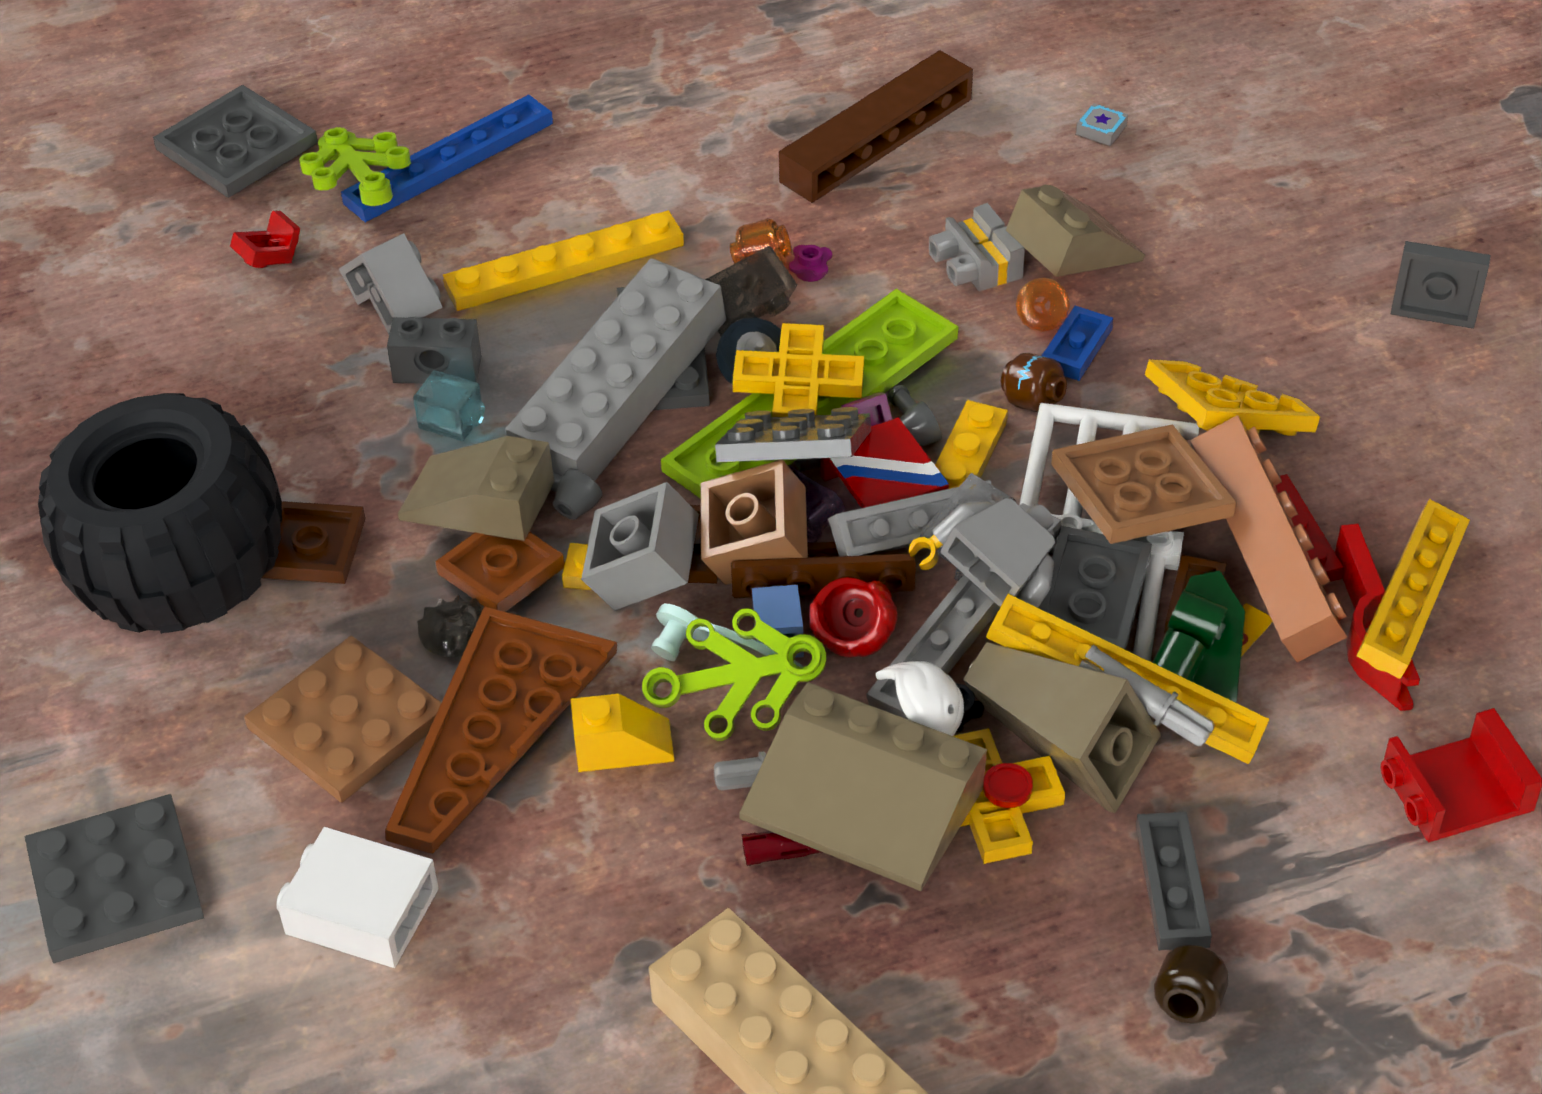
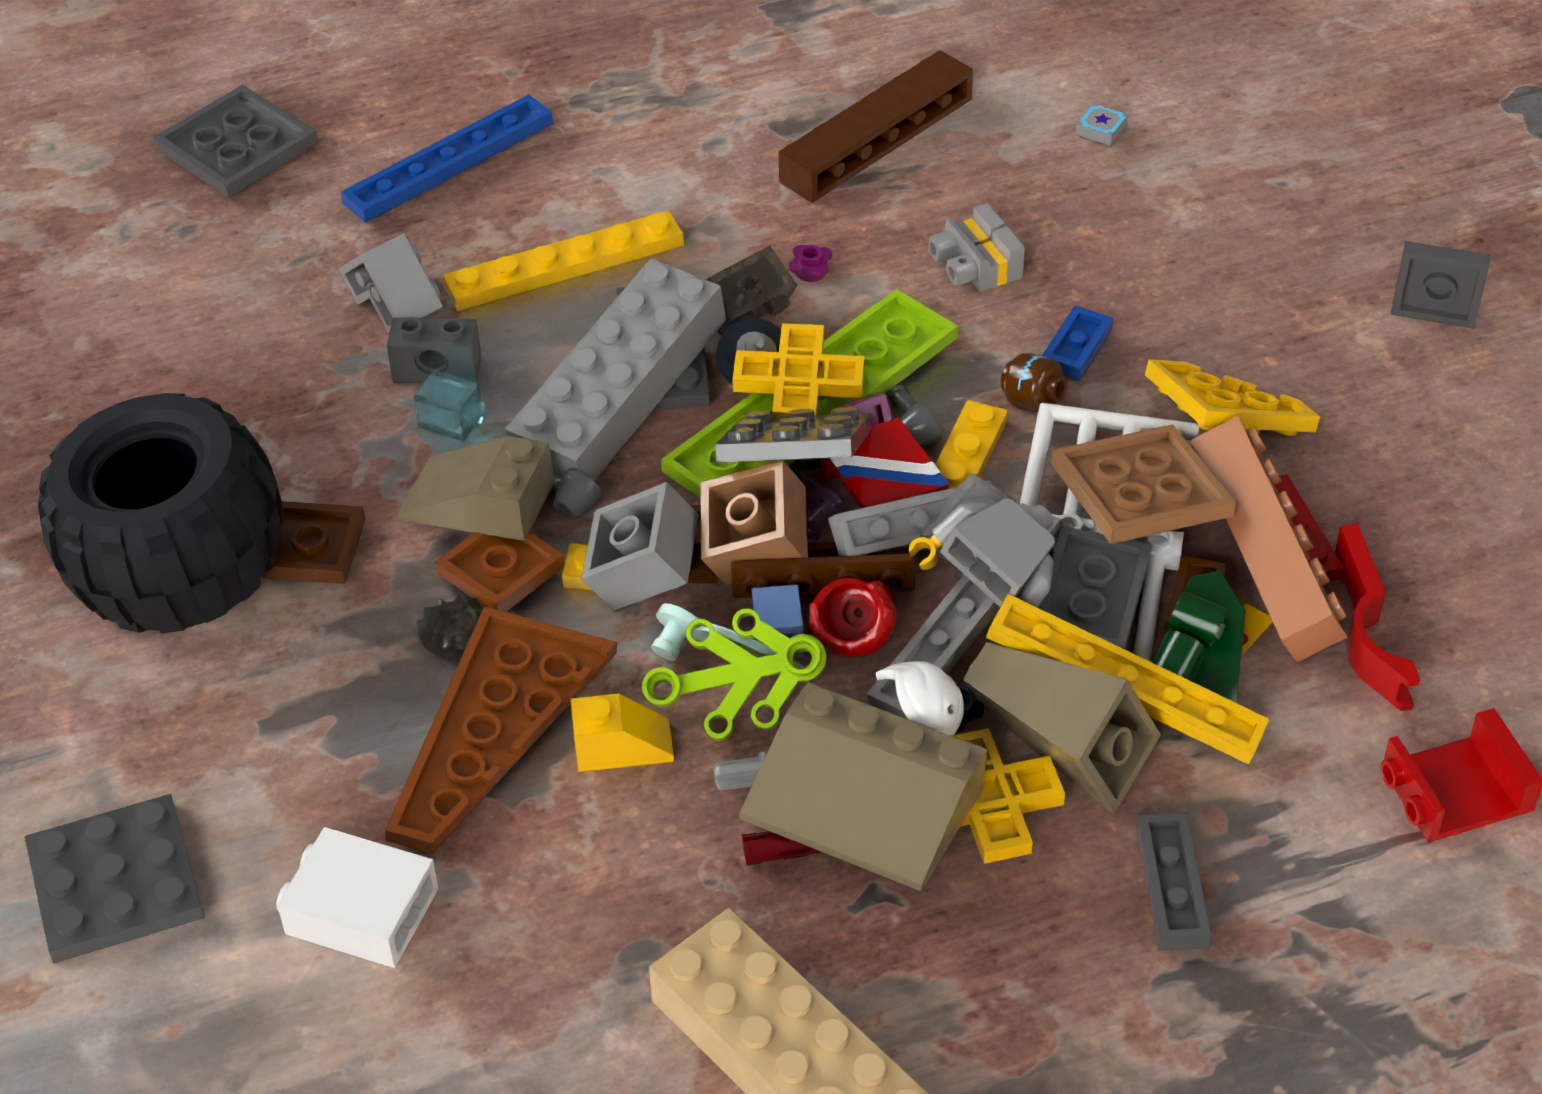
red bracket [230,210,300,268] -> none
medium nougat plate [244,635,441,803] -> none
lime plant [299,127,411,206] -> none
clear orange head [730,218,792,276] -> none
red piece [983,763,1033,808] -> none
dark tan slope [1006,185,1145,277] -> none
clear orange head [1015,278,1070,332] -> none
light grey axle [1079,645,1215,747] -> none
dark brown head [1154,945,1228,1024] -> none
yellow plate [1356,499,1470,679] -> none

